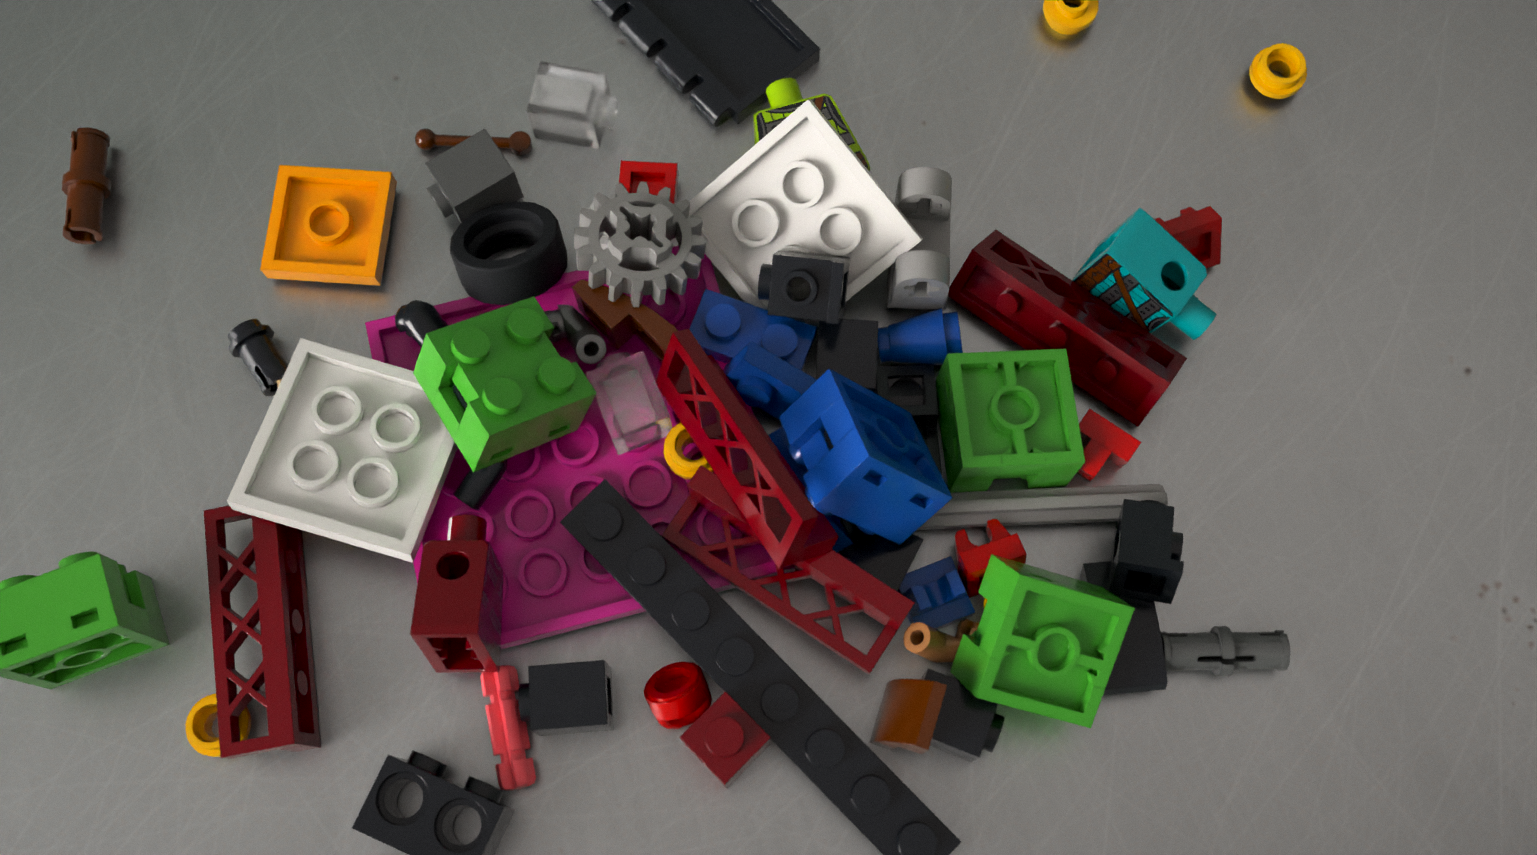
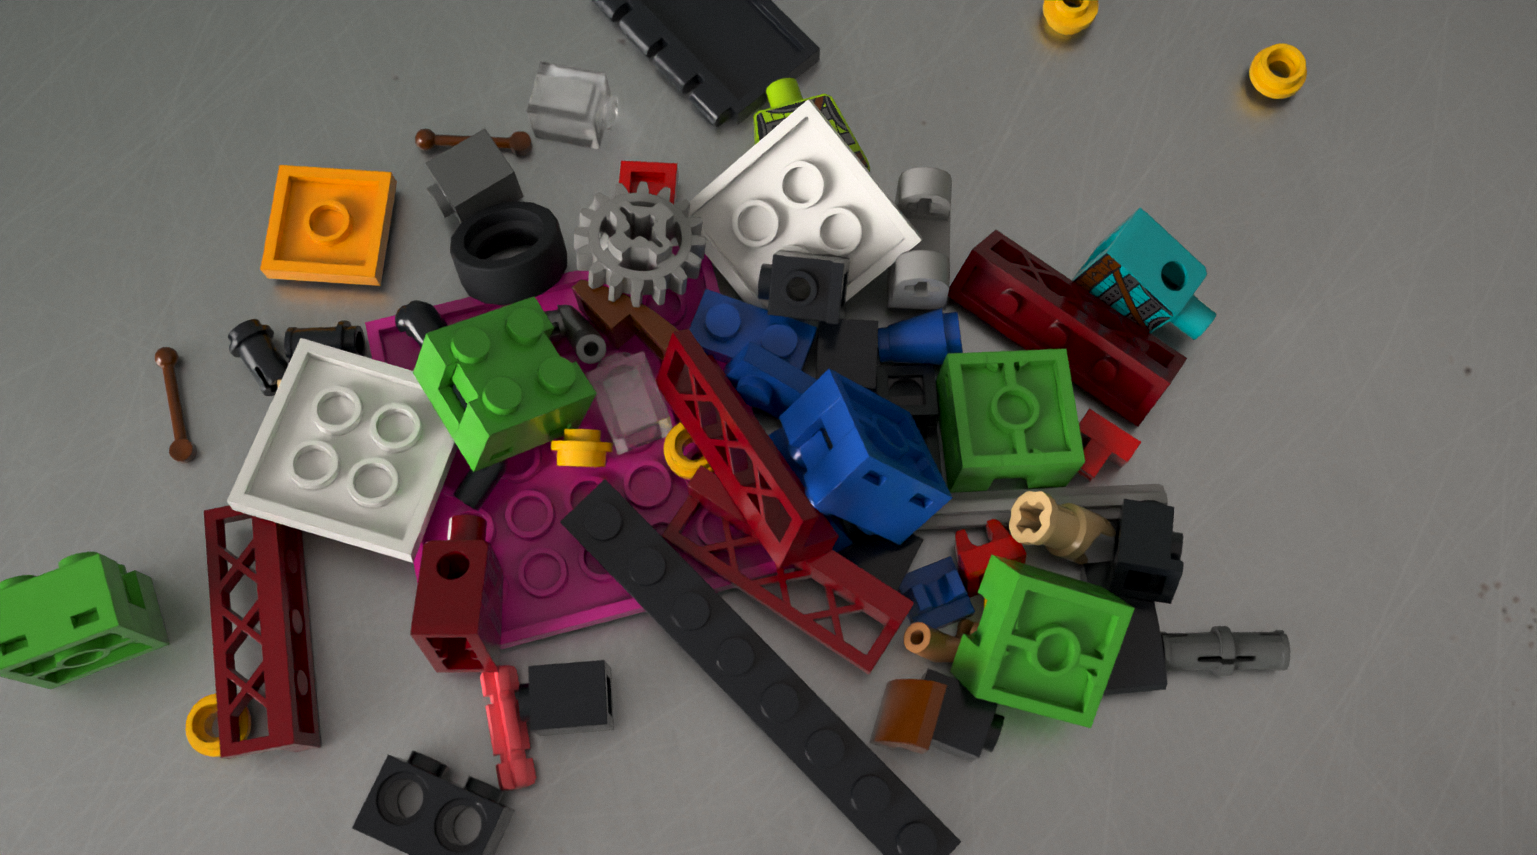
reddish brown pin [62,127,111,245] -> none
red tile [644,661,712,729] -> none
dark red brick [679,691,771,788] -> none
red tile [1154,206,1222,269] -> none
none -> reddish brown hinge [154,347,197,464]
none -> black pin [284,320,365,362]
none -> yellow plate [551,429,613,467]
none -> tan piece [1009,491,1116,565]

